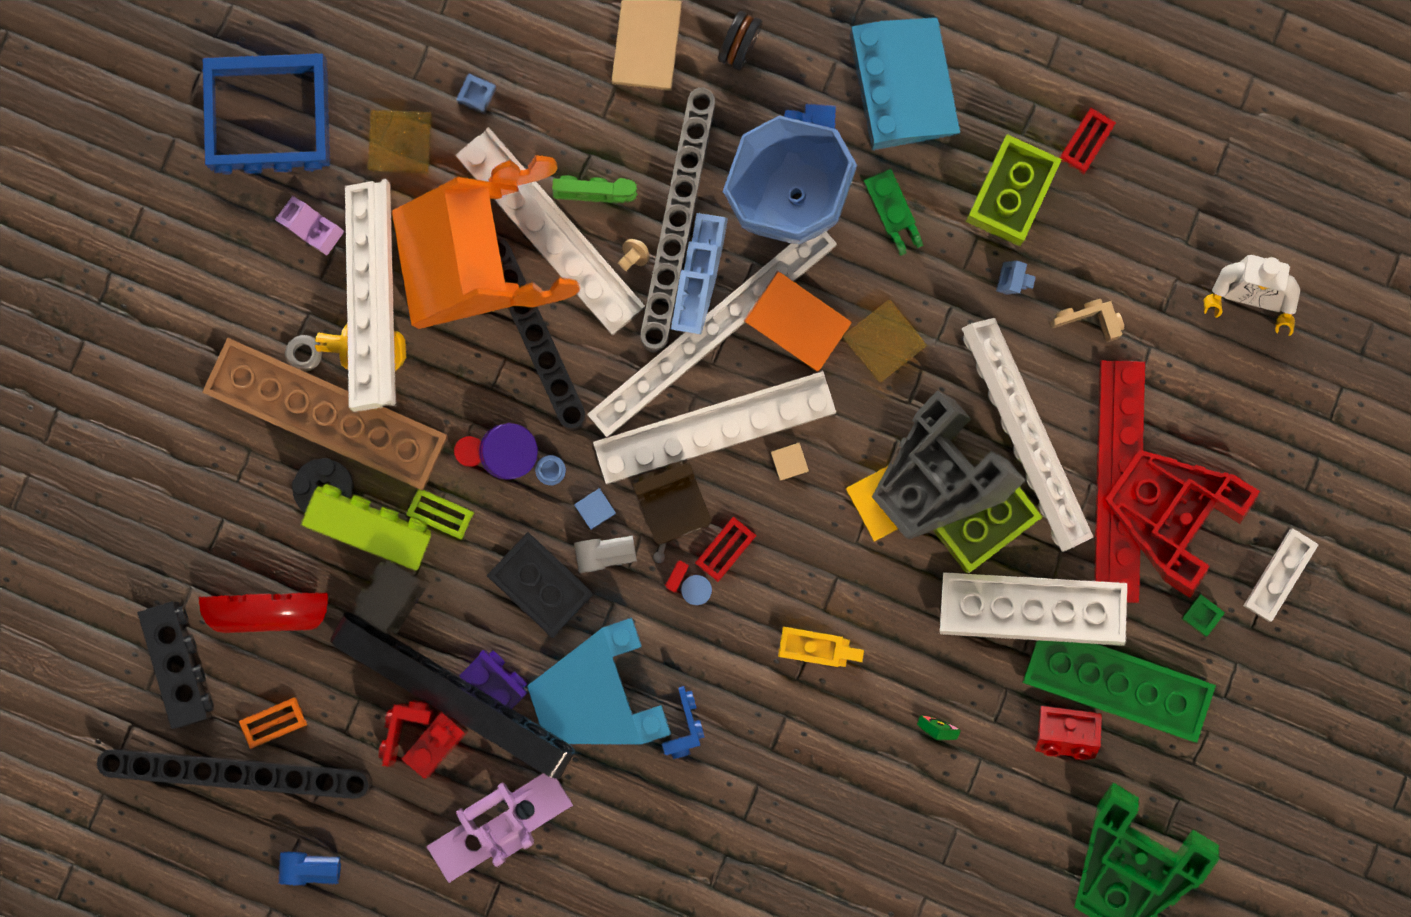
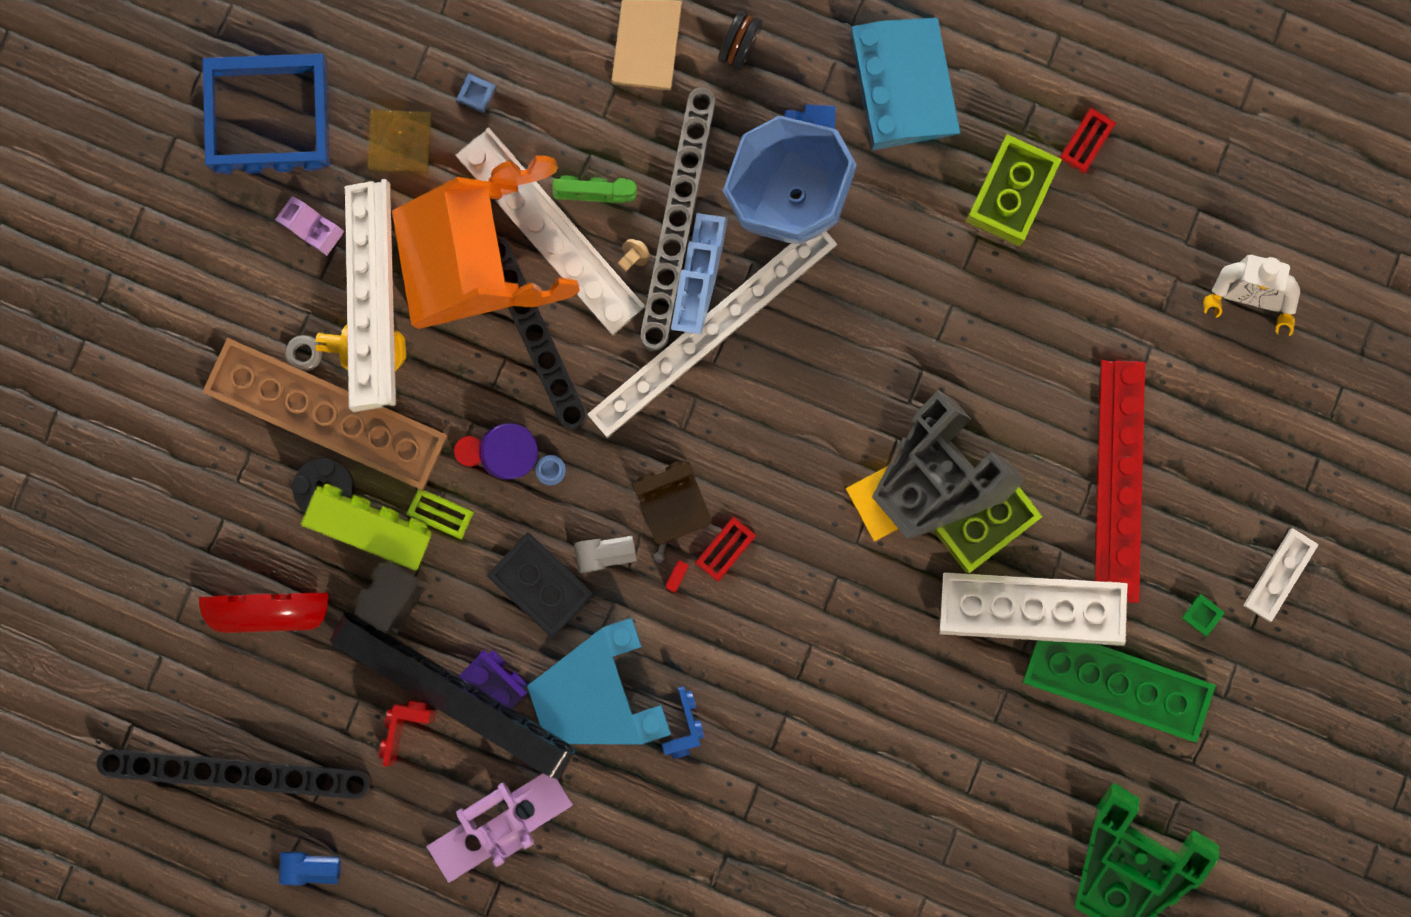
black brick [137,601,214,729] -> none
orange tile [239,697,308,749] -> none
red hinge [402,712,468,779] -> none
medium blue tile [574,488,616,530] -> none
white plate [593,371,836,485] -> none
medium blue tile [681,575,712,605] -> none
orange tile [744,271,852,372] -> none
tan tile [771,443,809,481] -> none
yellow hinge [778,627,864,667] -> none
clear yellow tile [842,299,927,383] -> none
green hinge [863,169,923,256] -> none
green tile [917,715,961,740] -> none
white plate [962,318,1094,552] -> none
medium blue tile [996,261,1036,294] -> none
red bracket [1035,706,1102,761] -> none
tan bracket [1050,299,1124,343] -> none
red wedge [1105,450,1260,598] -> none

